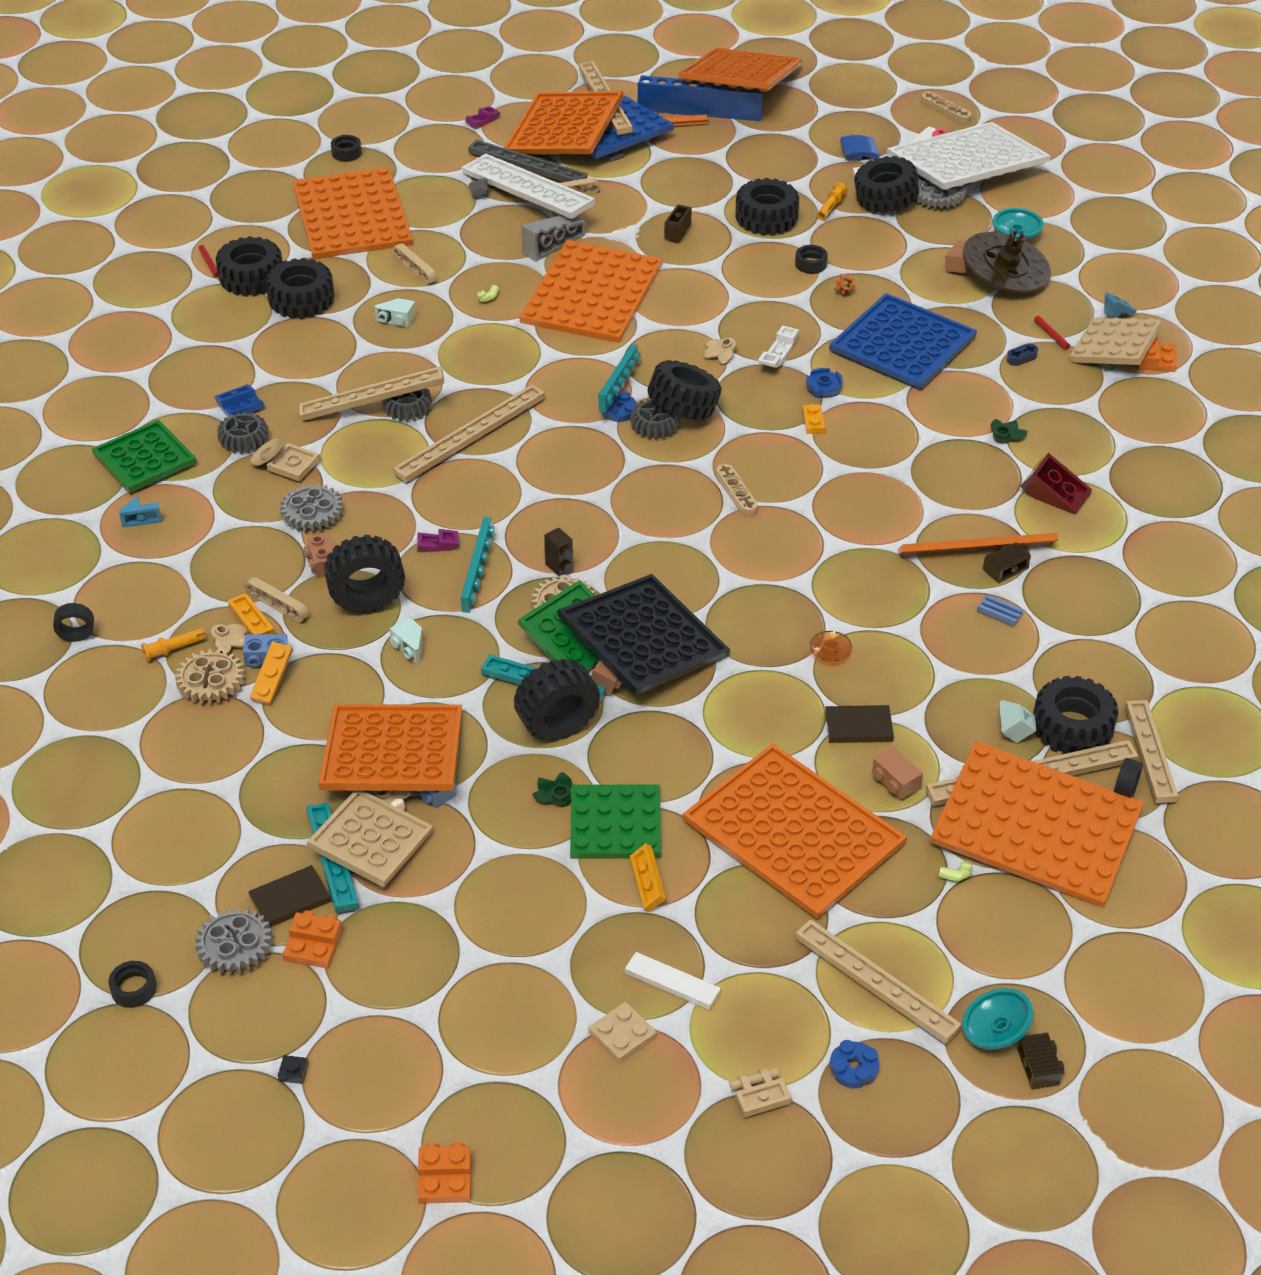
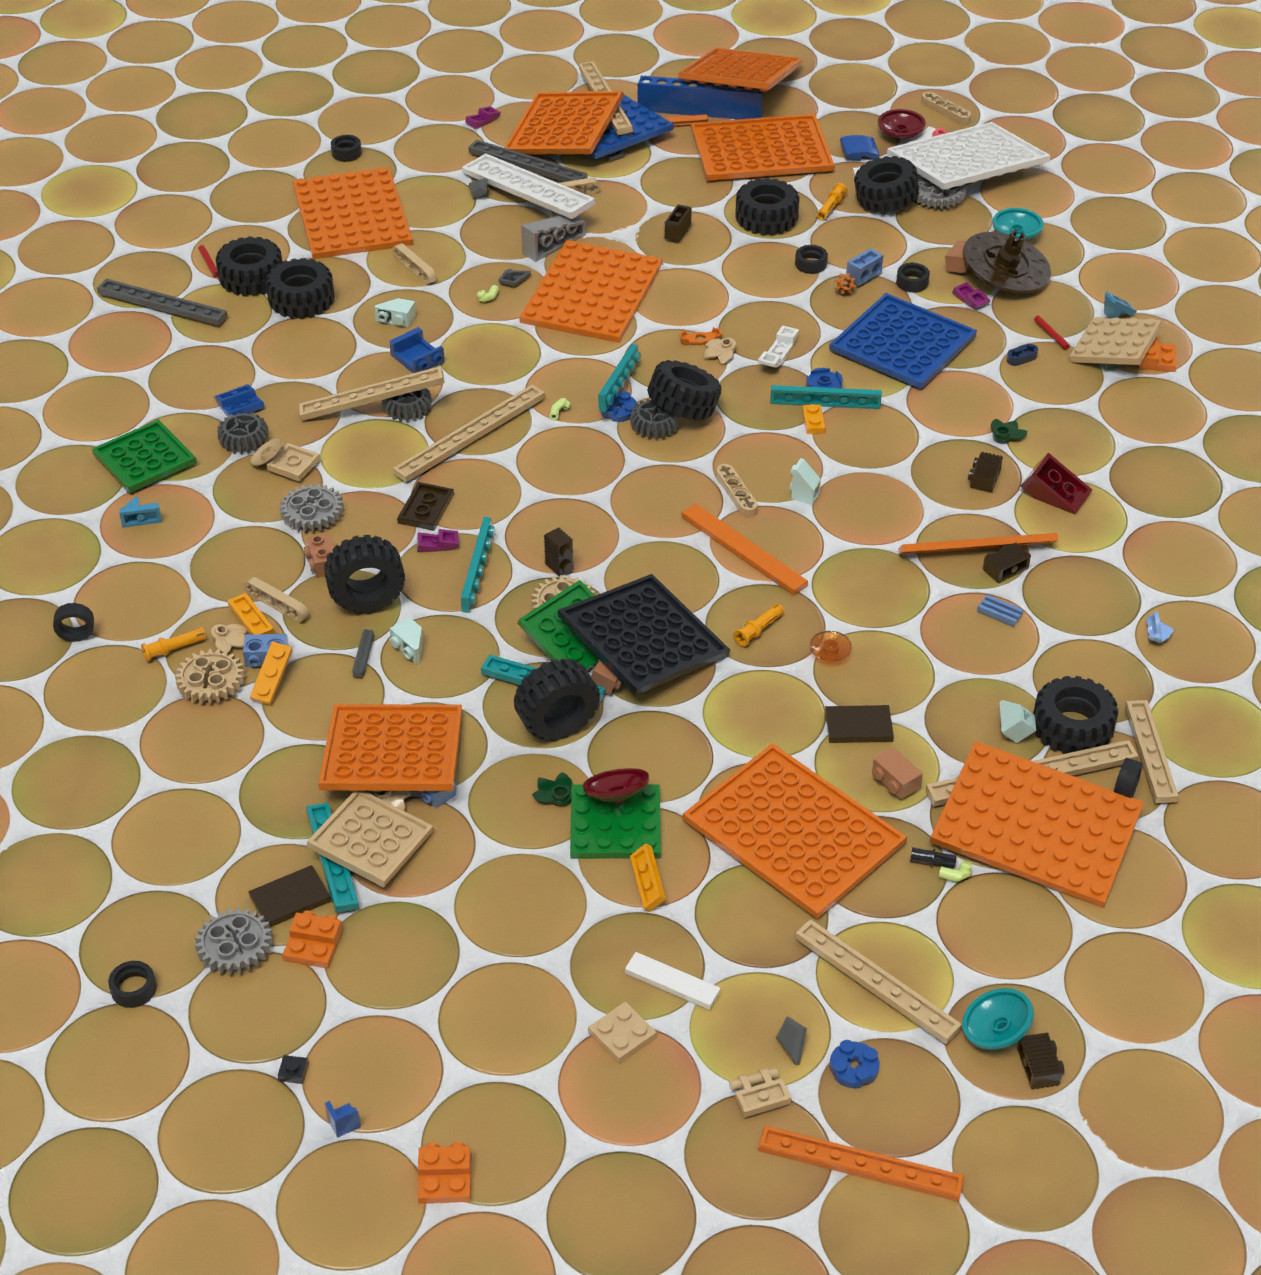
none -> dark grey plate [97,279,228,326]
none -> blue panel [325,1101,360,1138]
none -> dark grey axle [352,629,374,678]
none -> blue panel [389,327,445,373]
none -> dark brown tile [397,482,454,531]
none -> dark grey piece [499,269,531,287]
none -> yellowish green arm [549,398,570,420]
none -> dark red dish [583,768,650,804]
none -> orange piece [679,328,722,345]
none -> orange tile [682,503,808,595]
none -> orange plate [691,114,835,181]
none -> light orange pin [733,603,784,647]
none -> orange tile [758,1125,965,1202]
none -> teal plate [770,385,882,409]
none -> dark grey piece [776,1016,807,1065]
none -> light aqua slope [790,458,821,505]
none -> medium blue brick [846,248,883,286]
none -> dark red dish [878,109,926,139]
none -> black tyre [896,262,930,292]
none -> black axle [910,847,957,868]
none -> magenta slope [952,282,990,309]
none -> dark brown brick [968,451,1003,492]
none -> light blue piece [1146,612,1173,643]

